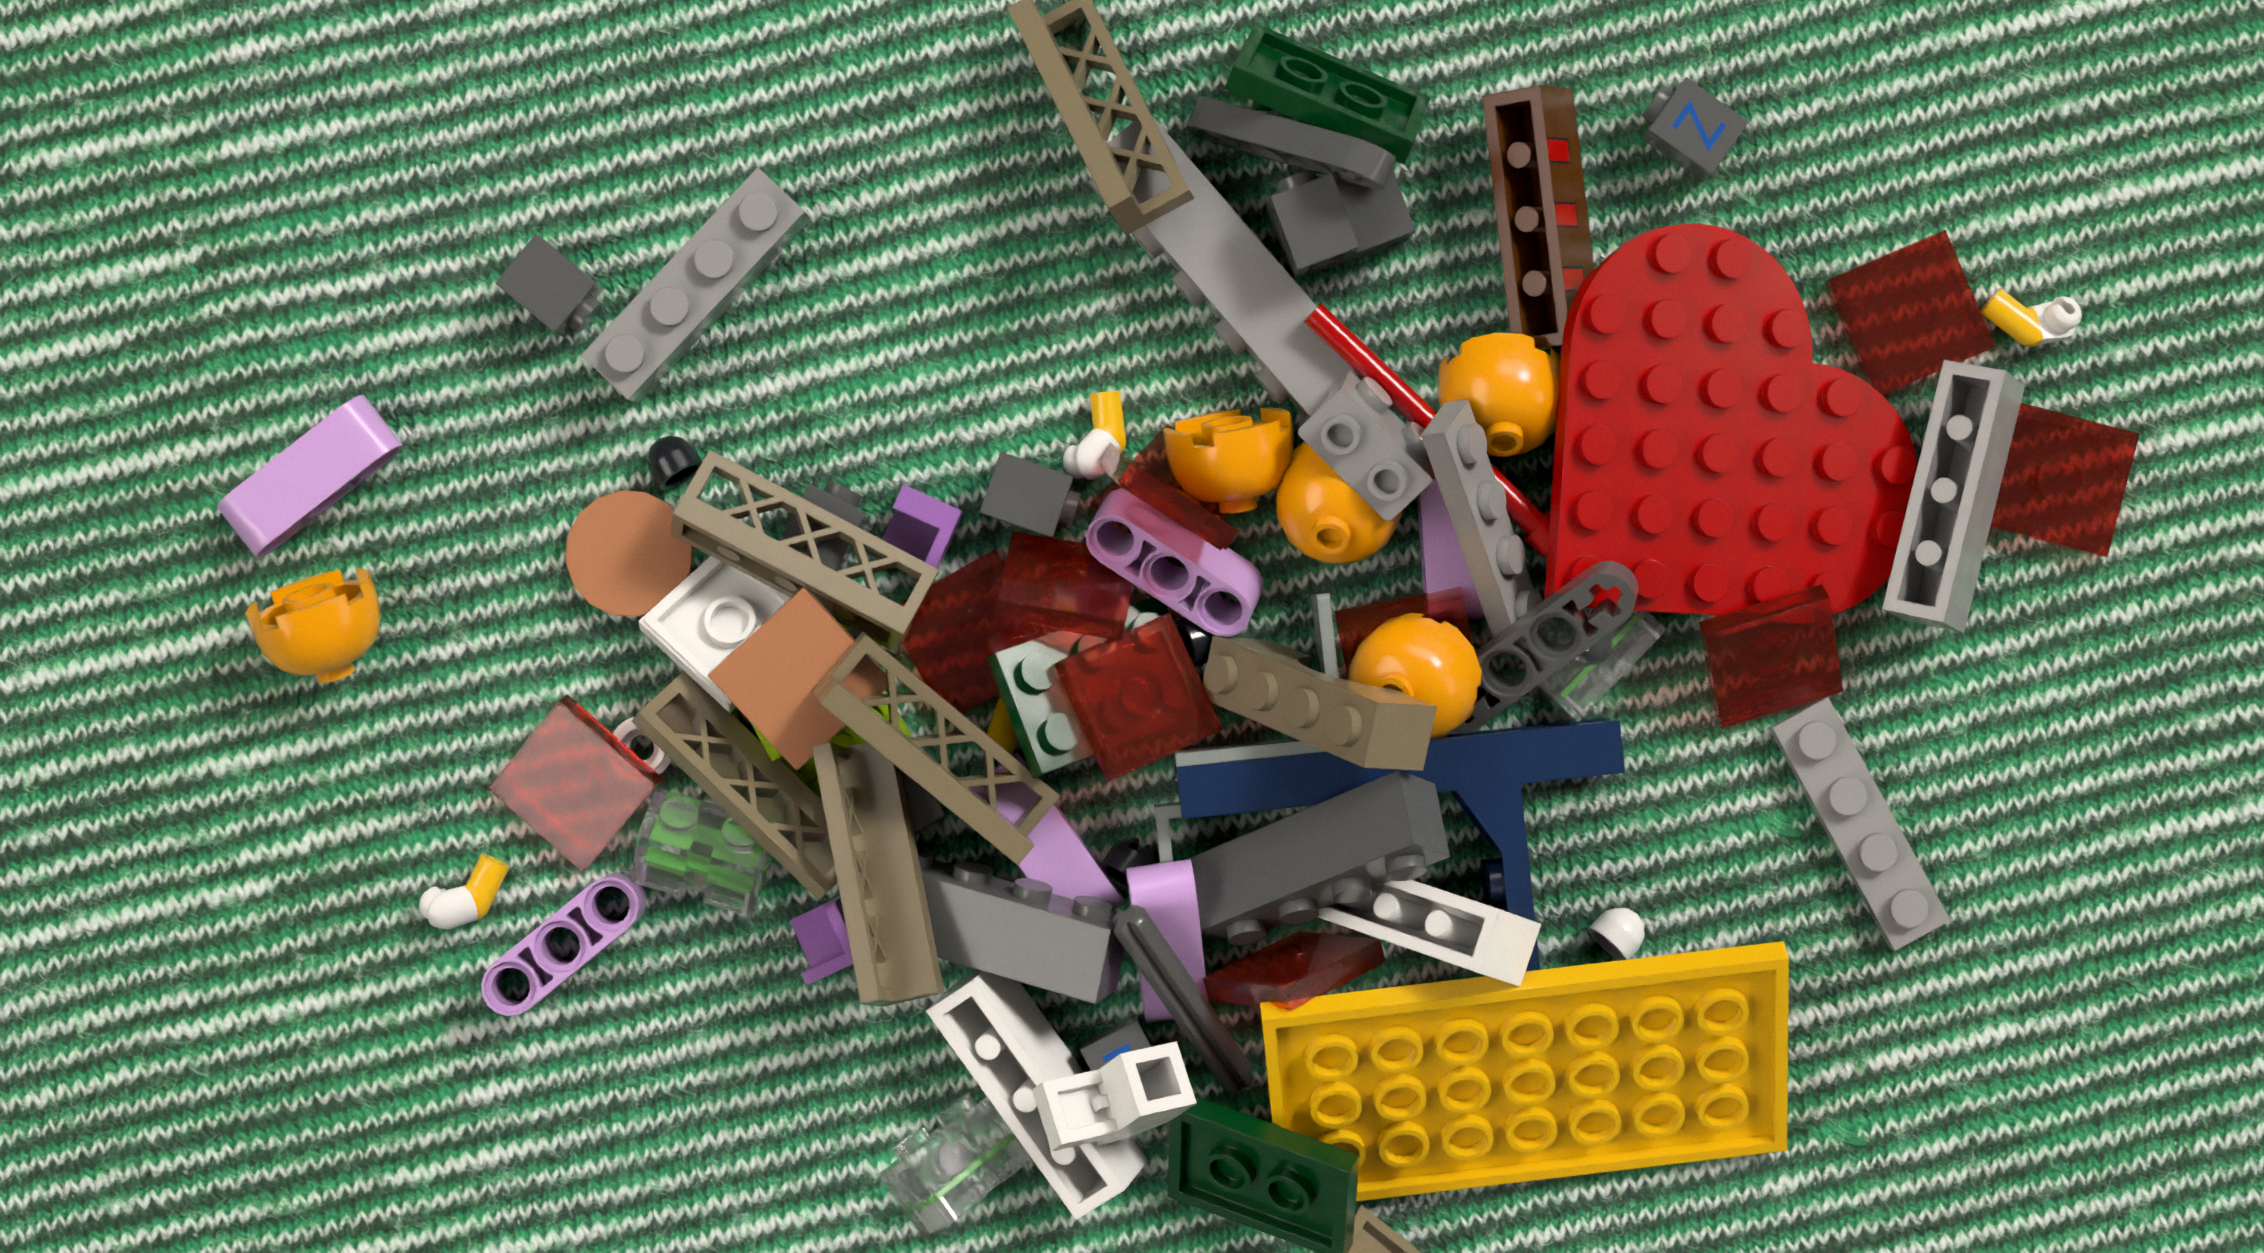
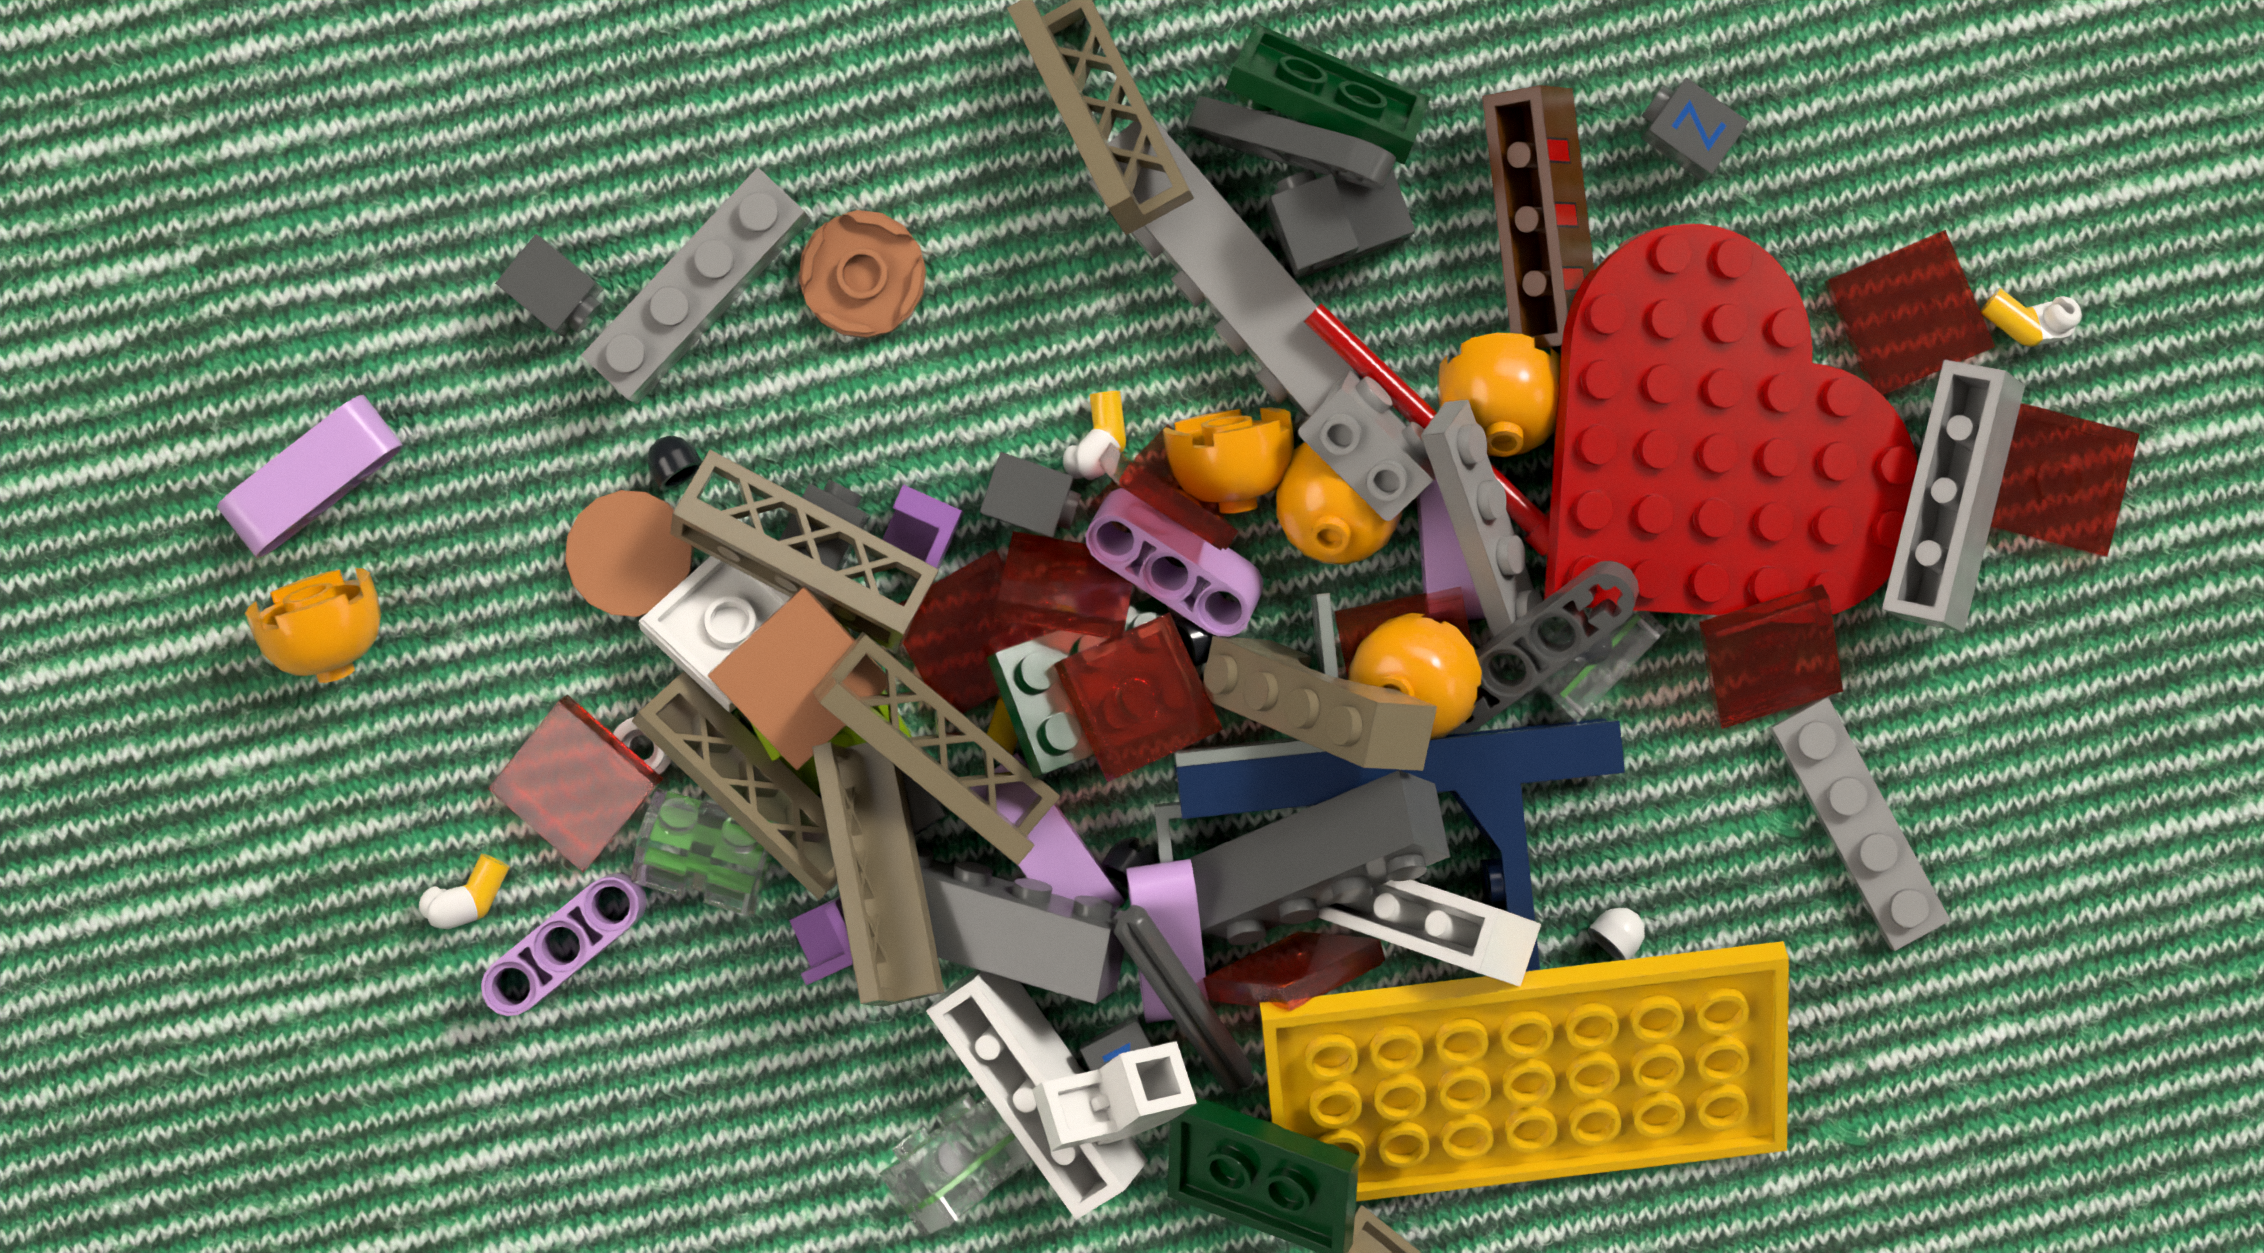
none -> nougat tile [799,210,927,339]

